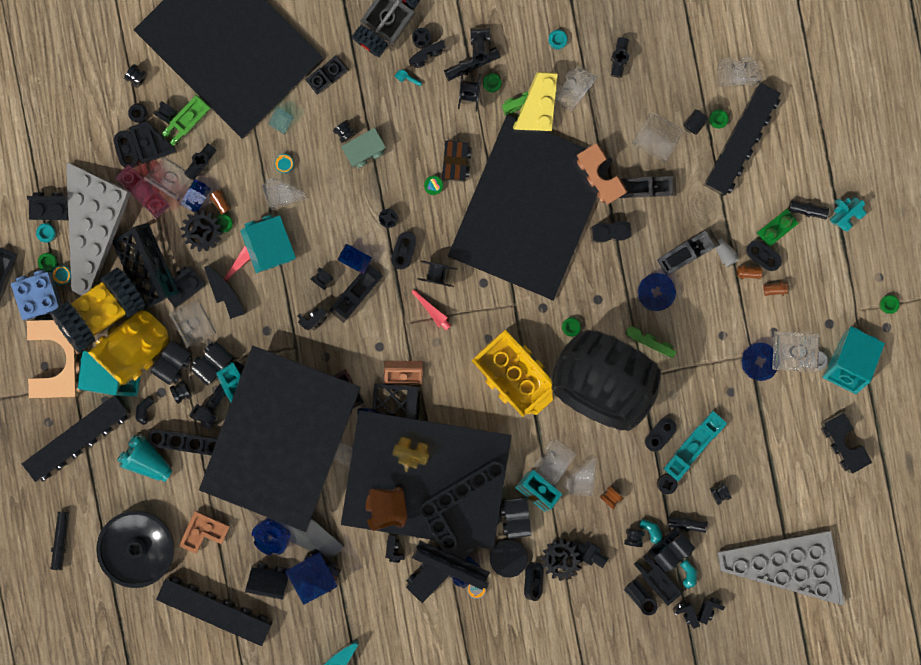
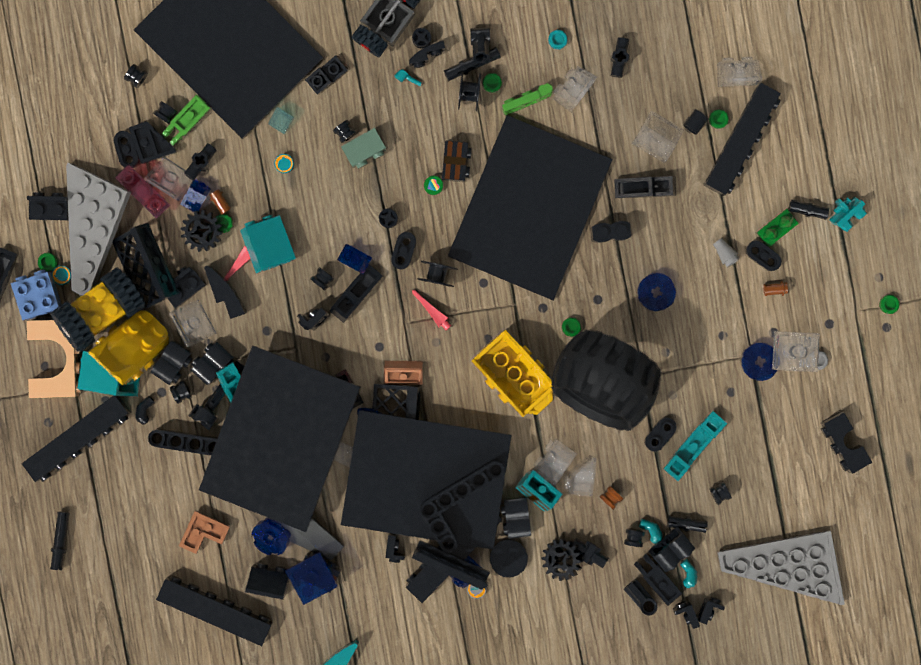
teal tile [36,223,56,243] -> none
black dish [96,510,175,588] -> none
teal cone [117,434,173,482] -> none
black plate [128,103,148,123] -> none
clear slope [262,177,308,210] -> none
reddish brown piece [366,486,407,531] -> none
clear yellow hips [392,437,429,472] -> none
light yellow wing [513,72,558,131] -> none
black plate [524,562,544,601] -> none
nougat arch [577,143,629,205] -> none
bright green hinge [626,326,677,358] -> none
black slope [657,229,720,276] -> none
black wheel [657,474,677,495] -> none
dark orange pin [737,264,762,280] -> none
teal slope [822,327,885,394] -> none

